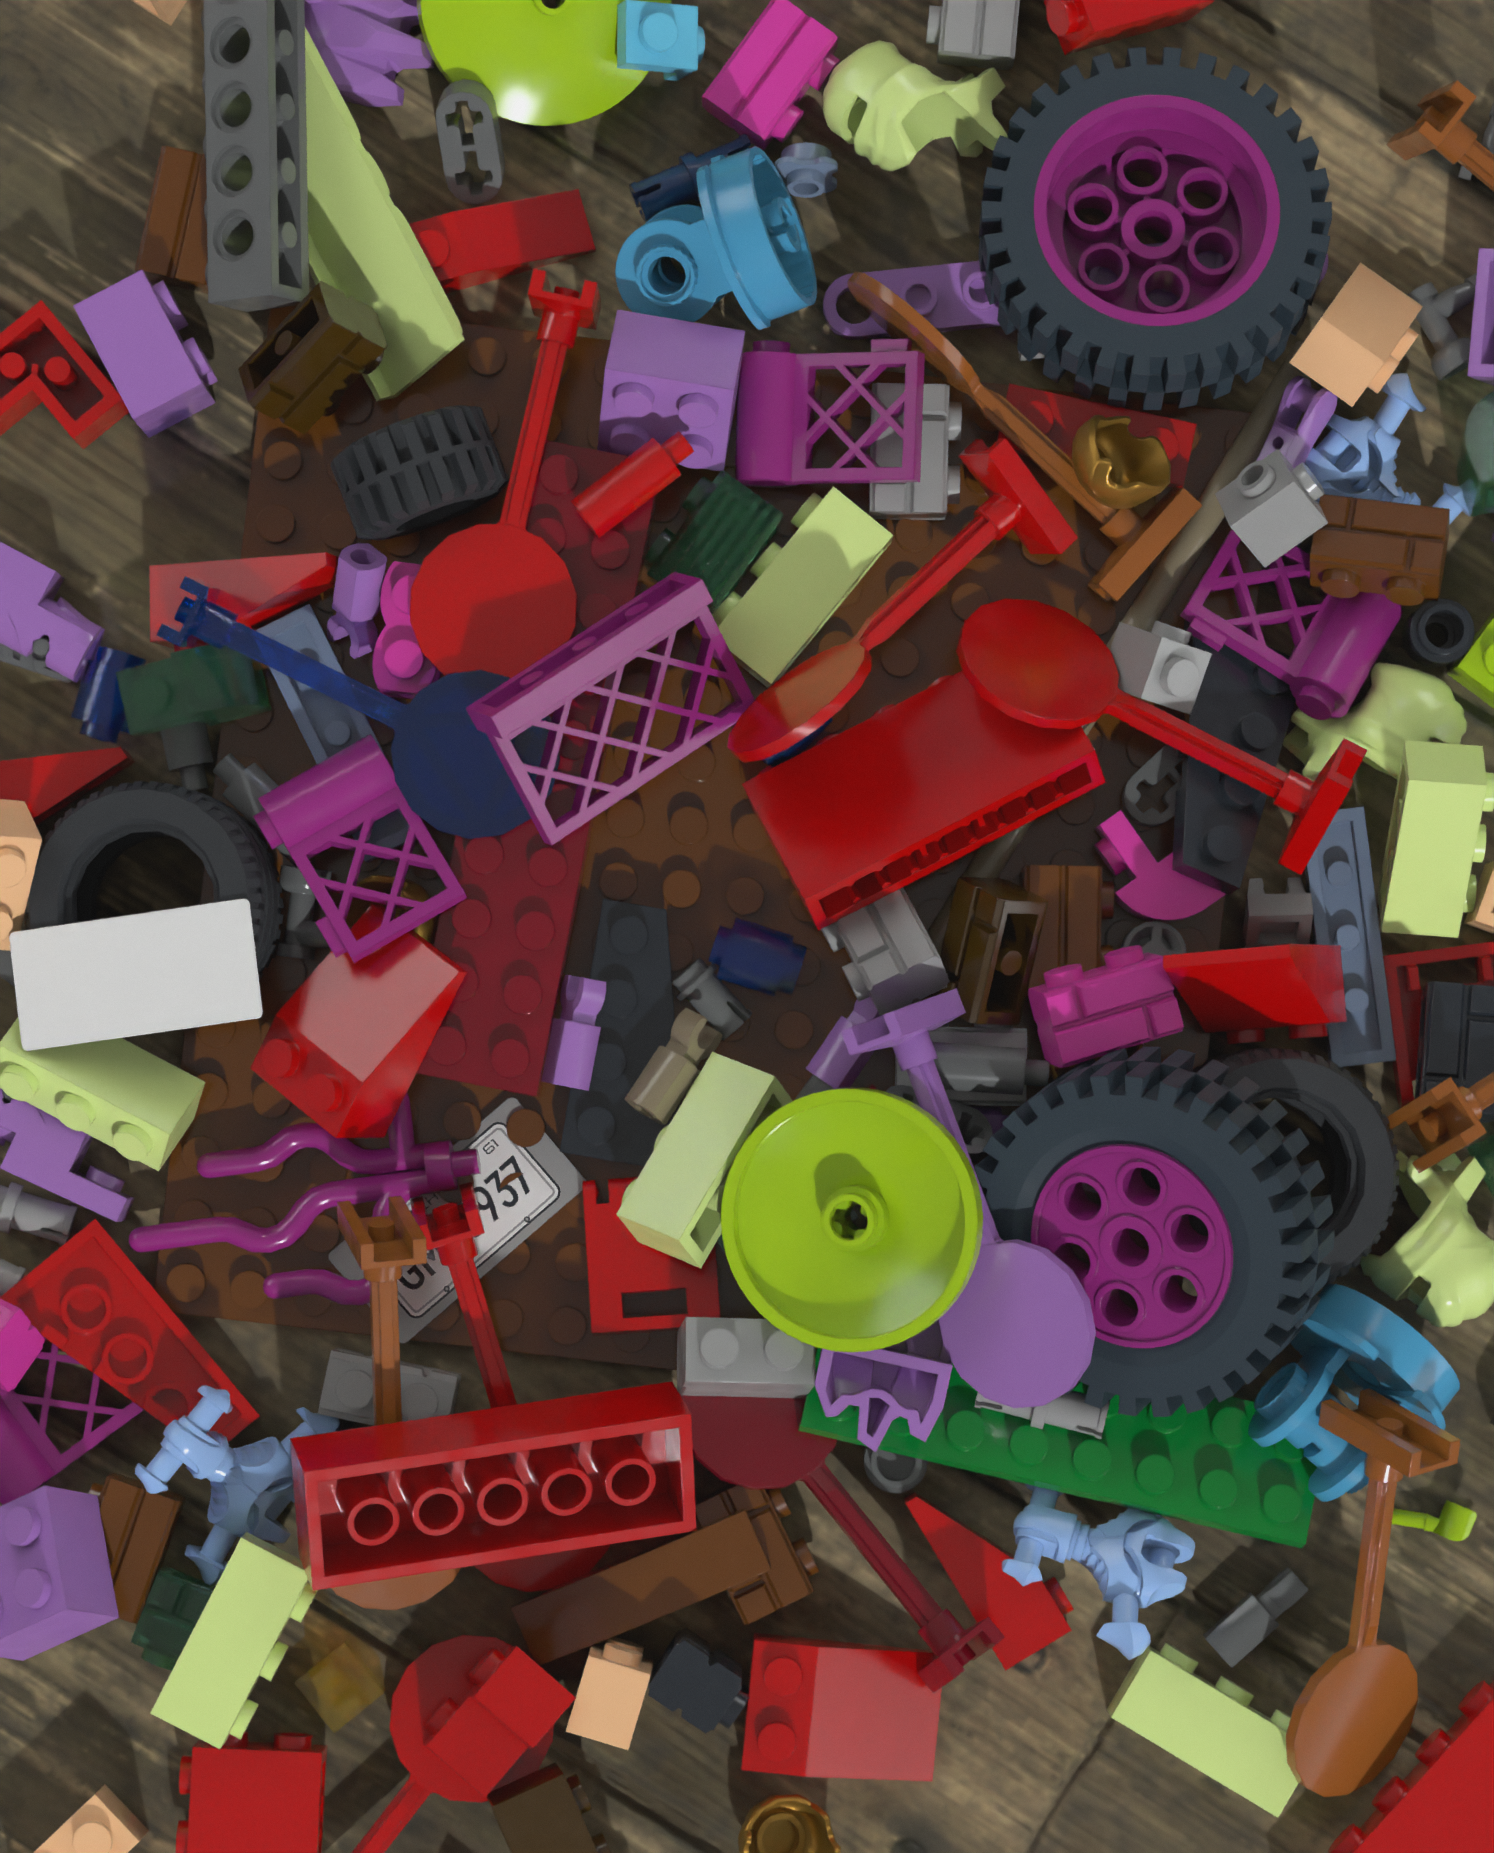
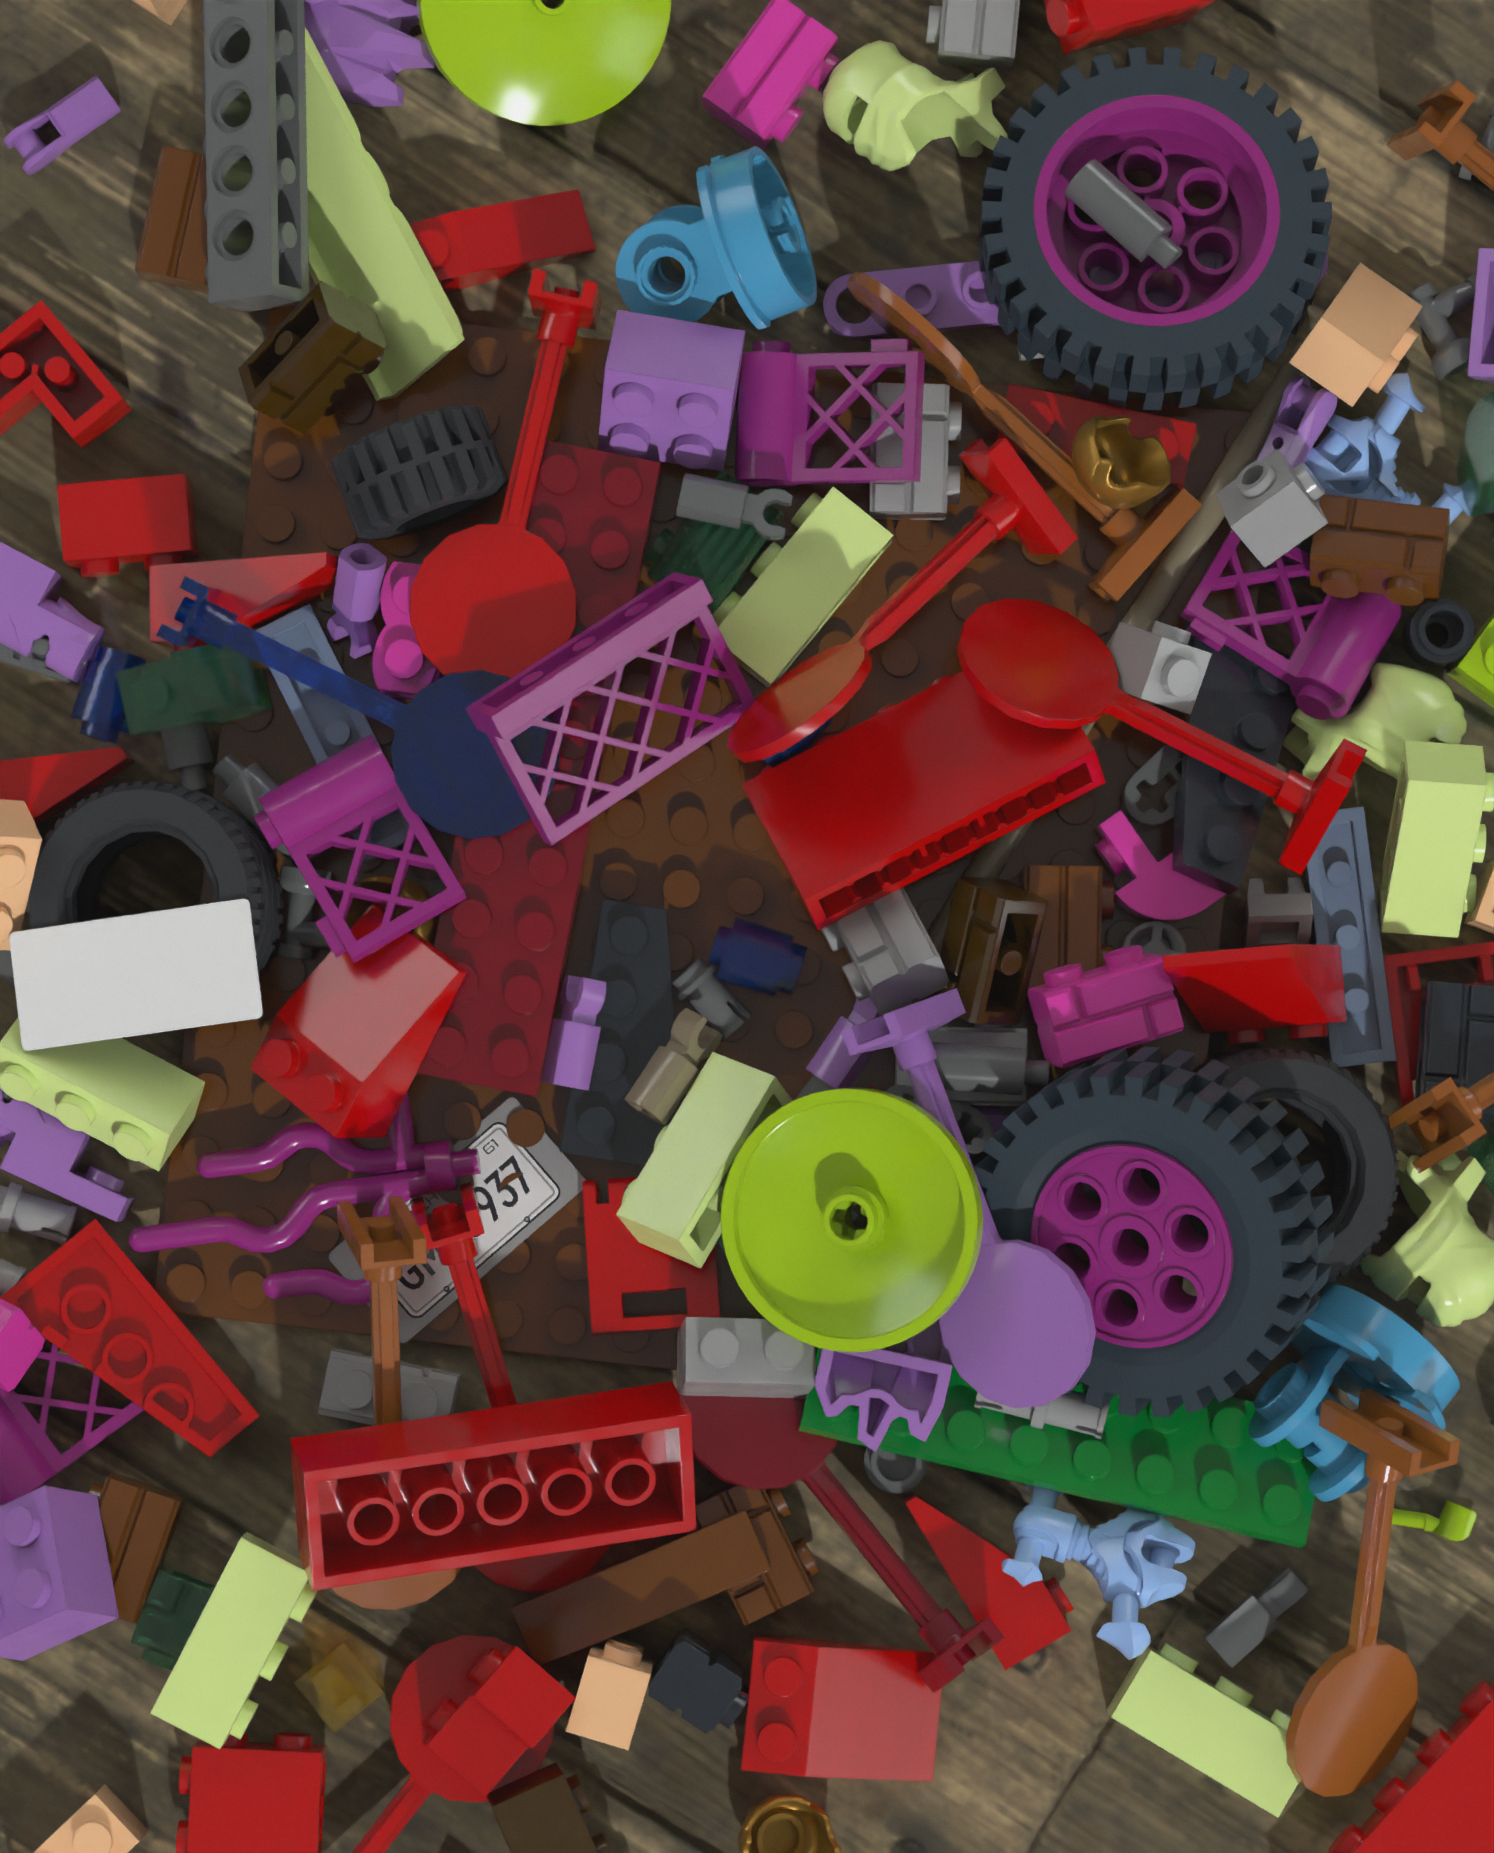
medium lavender brick [73,270,218,438] -> none
light blue piece [135,1385,340,1585] -> none
dark grey beam [436,79,505,204] -> none
red cylinder [570,431,694,538] -> none
medium azure bracket [617,0,705,81] -> none
dark blue pin [629,134,751,222] -> none
sand blue plate [775,143,838,198] -> none
none -> medium lavender bar [4,75,121,175]
none -> red brick [57,474,198,577]
none -> dark grey bar [676,473,793,540]
none -> dark grey cylinder [1065,159,1183,270]

